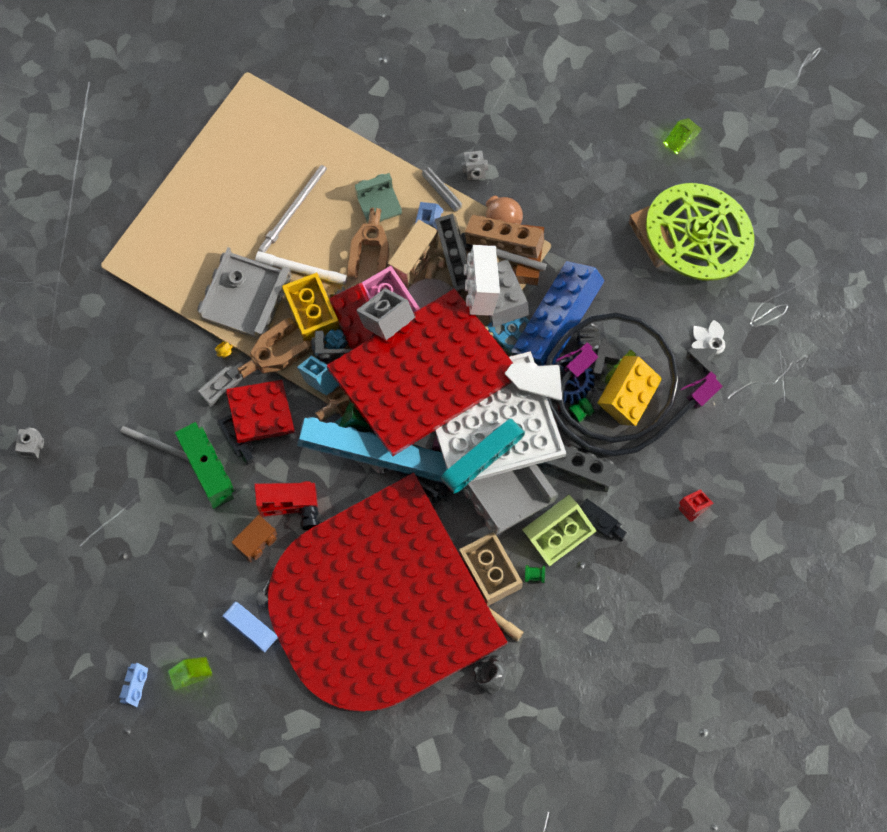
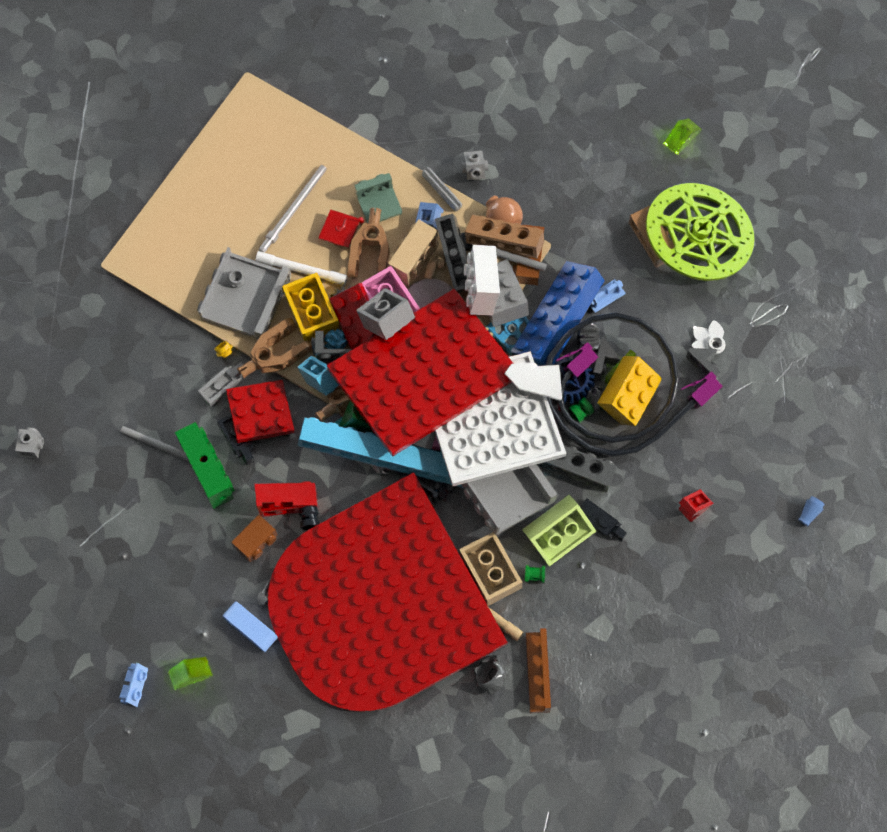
teal beam [440,418,525,493] -> none
none -> red hat [318,209,364,248]
none -> dark orange fence [526,628,551,713]
none -> light blue hinge [590,279,626,313]
none -> medium blue cone [798,496,825,526]

